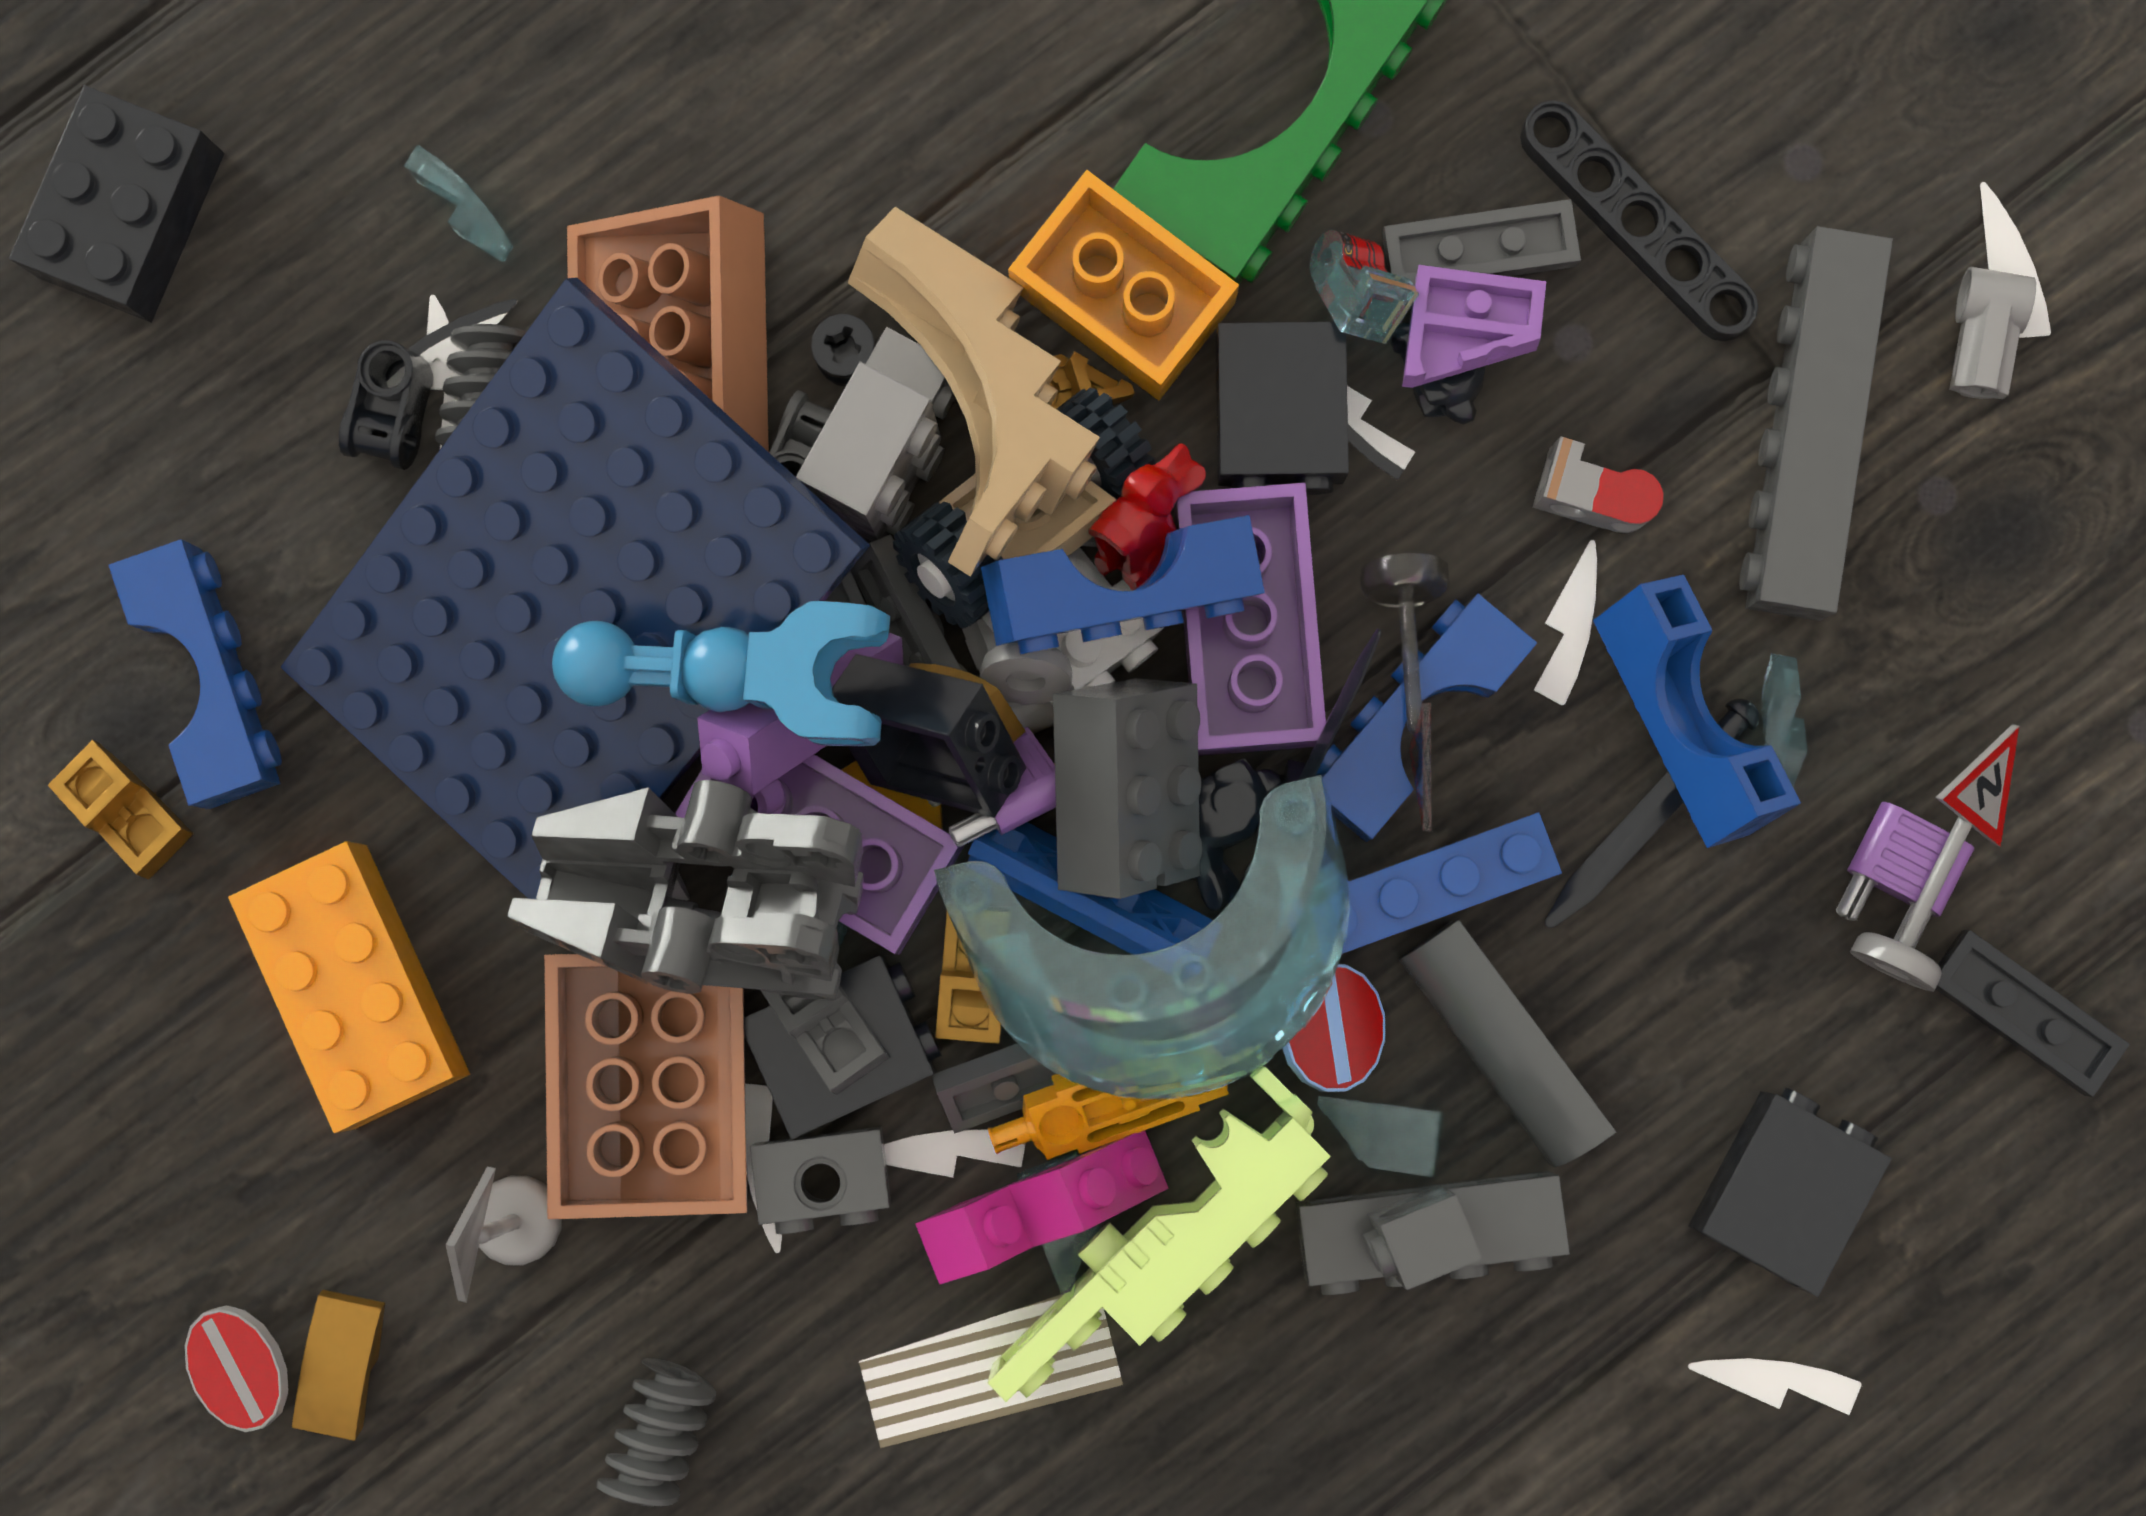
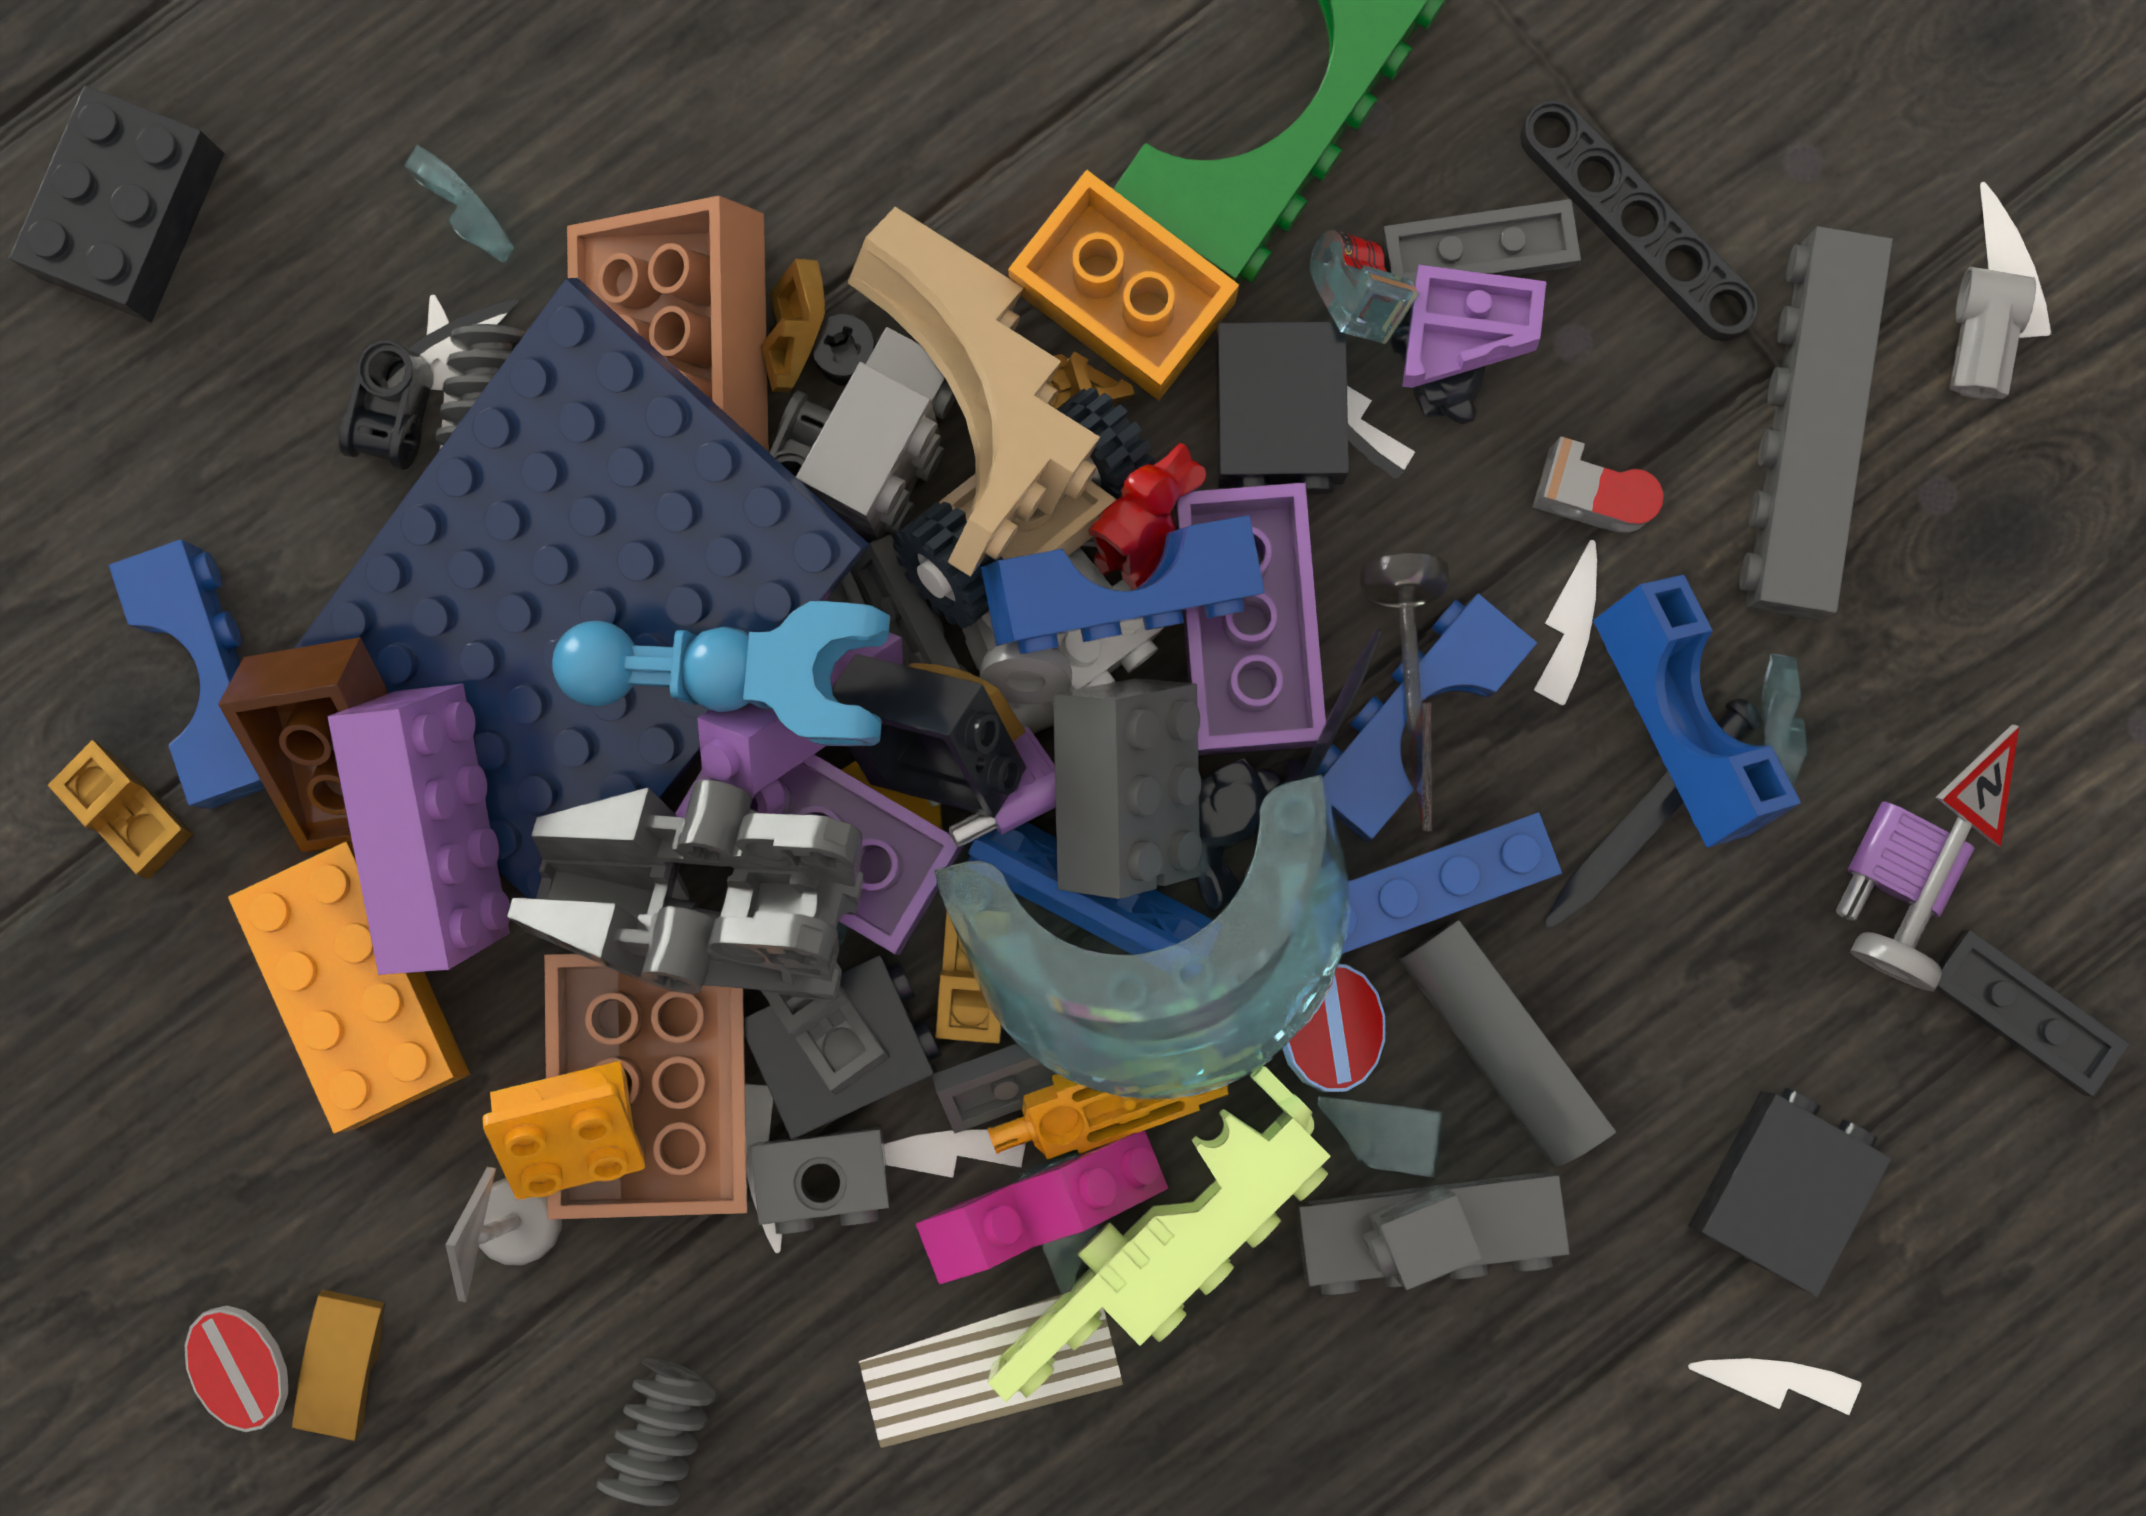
none -> reddish brown slope [218,637,388,852]
none -> medium lavender brick [327,684,510,975]
none -> light orange bracket [483,1061,645,1200]
none -> pearl gold slope [761,259,825,393]

